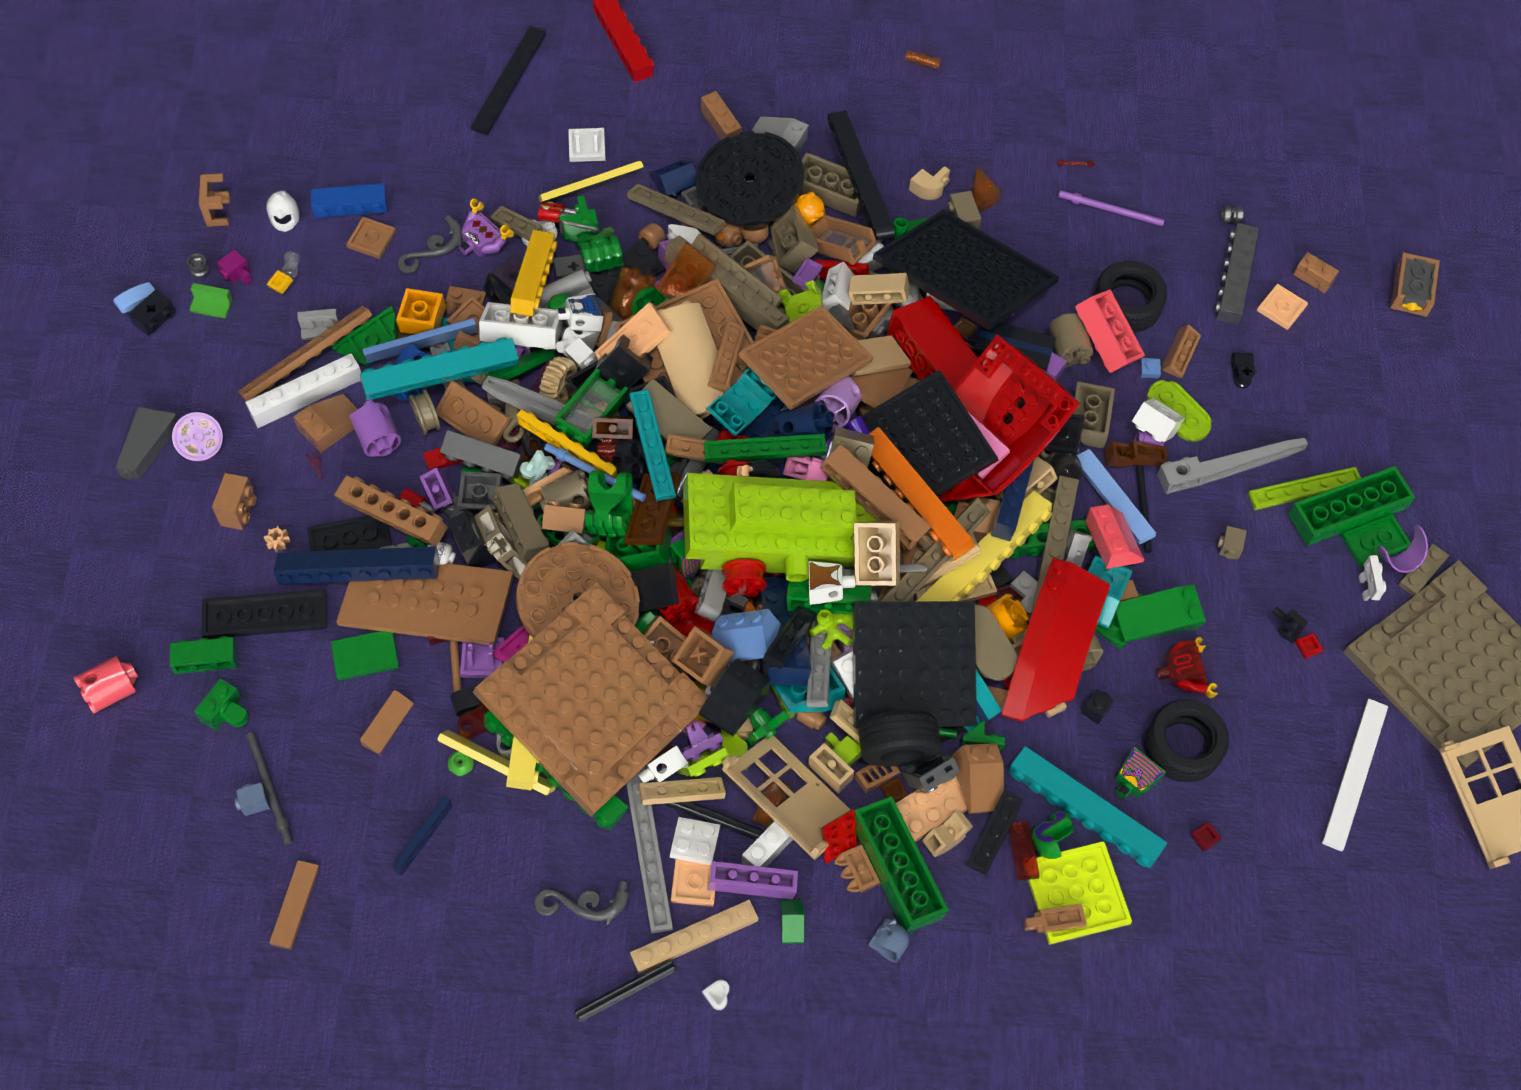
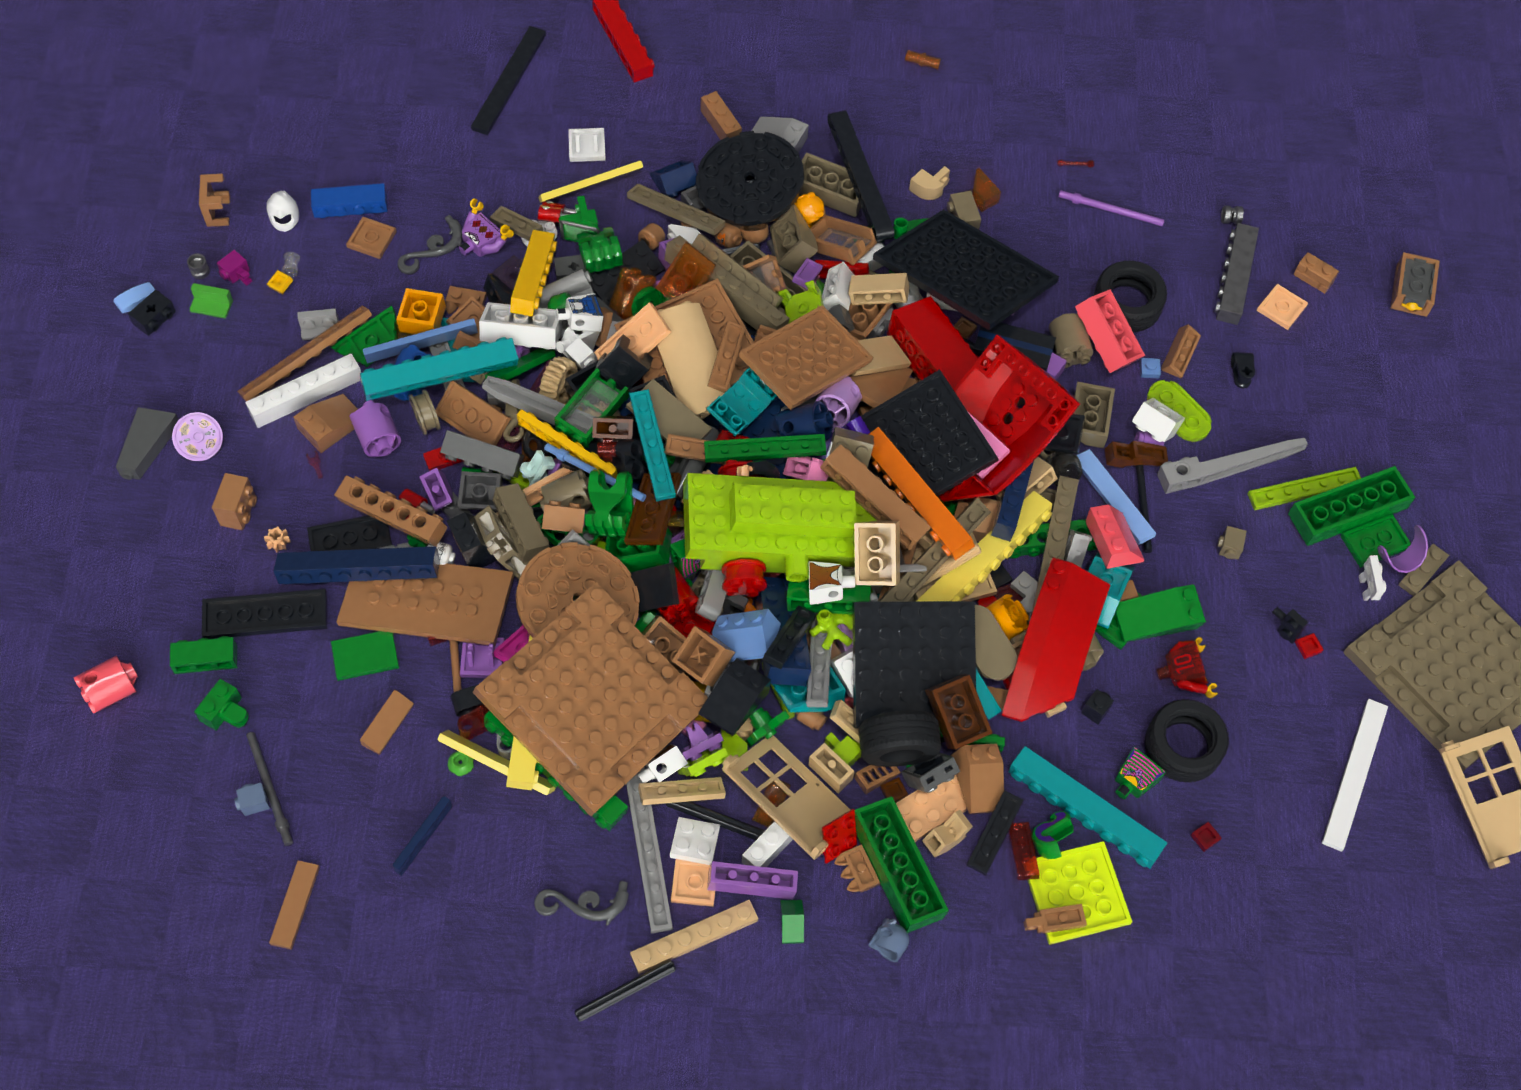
white tile [702,980,729,1010] -> none
none -> reddish brown brick [925,674,993,750]

